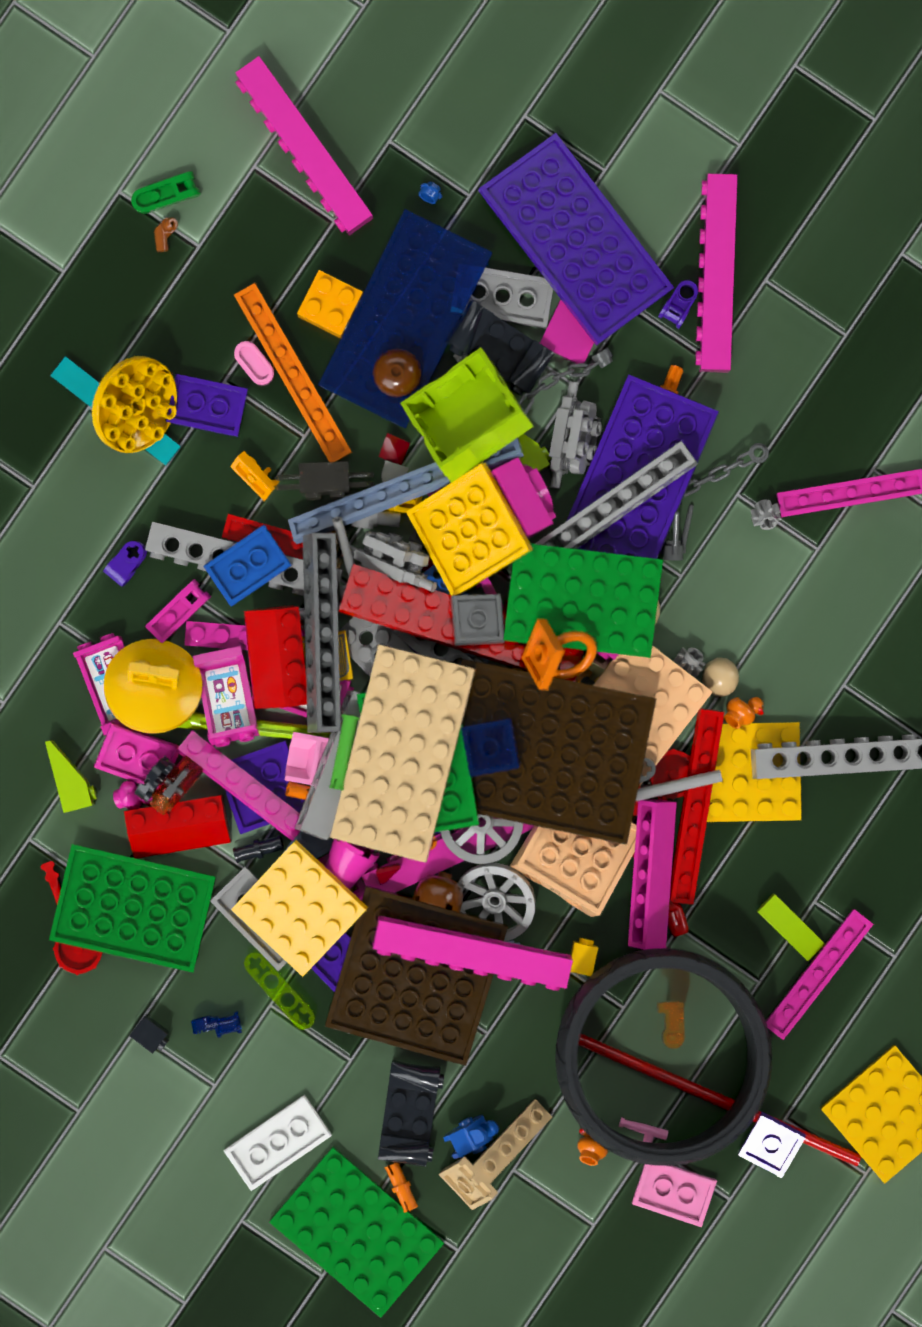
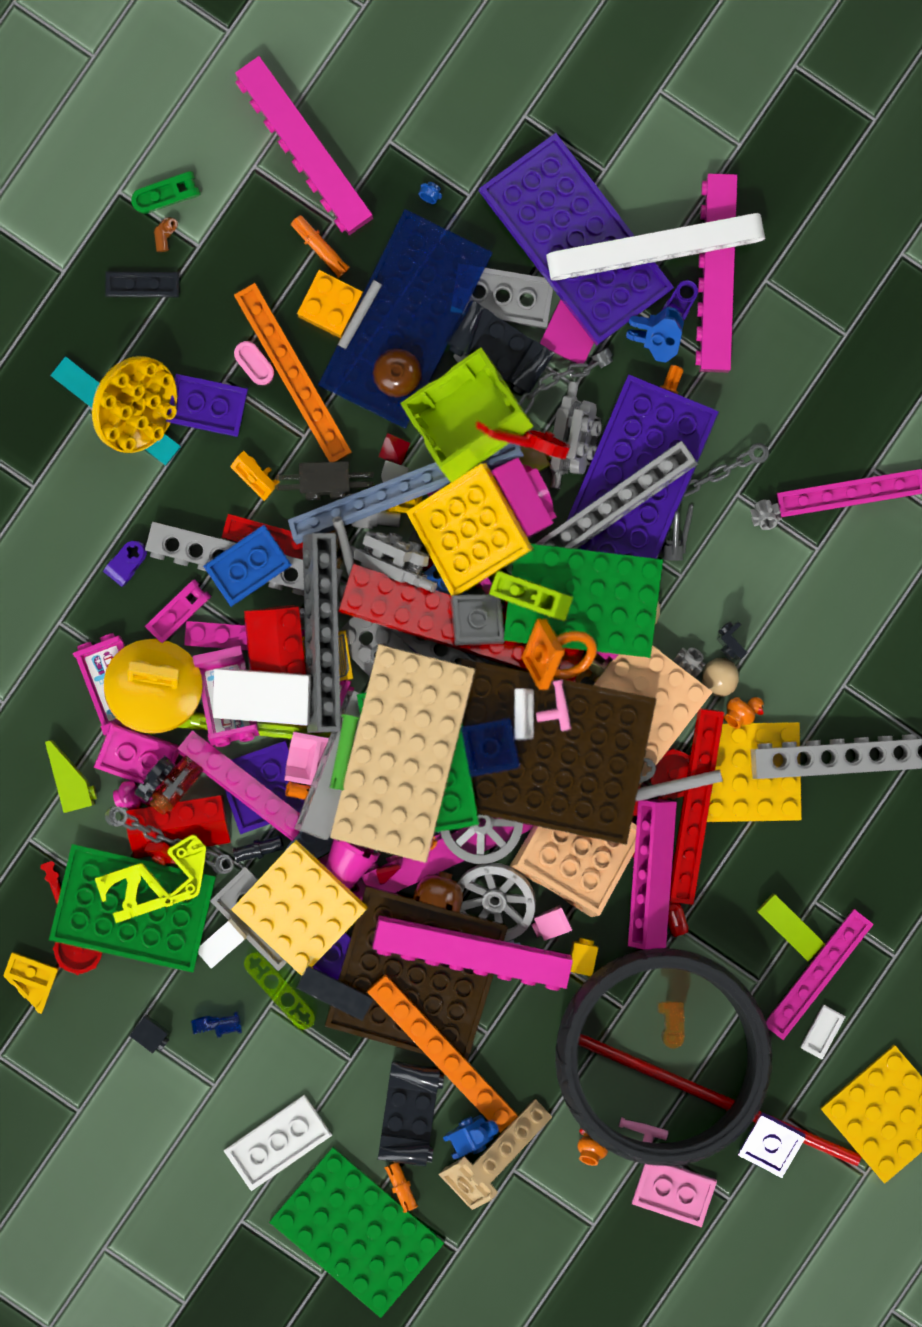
none -> yellow wing [3,952,59,1014]
none -> neon yellow piece [95,835,206,923]
none -> black tile [105,272,180,298]
none -> dark grey piece [105,806,234,874]
none -> red plate [144,842,176,865]
none -> white tile [198,919,247,969]
none -> white tile [213,668,311,725]
none -> orange axle [291,215,350,278]
none -> black tile [296,965,374,1021]
none -> light grey piece [338,280,382,349]
none -> orange plate [367,974,518,1133]
none -> red piece [475,421,571,460]
none -> lime slope [489,571,573,621]
none -> white tile [515,689,534,739]
none -> bright pink slope [531,905,572,941]
none -> bright pink piece [536,680,571,731]
none -> white beam [546,214,766,280]
none -> blue hinge [626,307,684,363]
none -> black bracket [717,621,748,660]
none -> white tile [800,1004,845,1059]

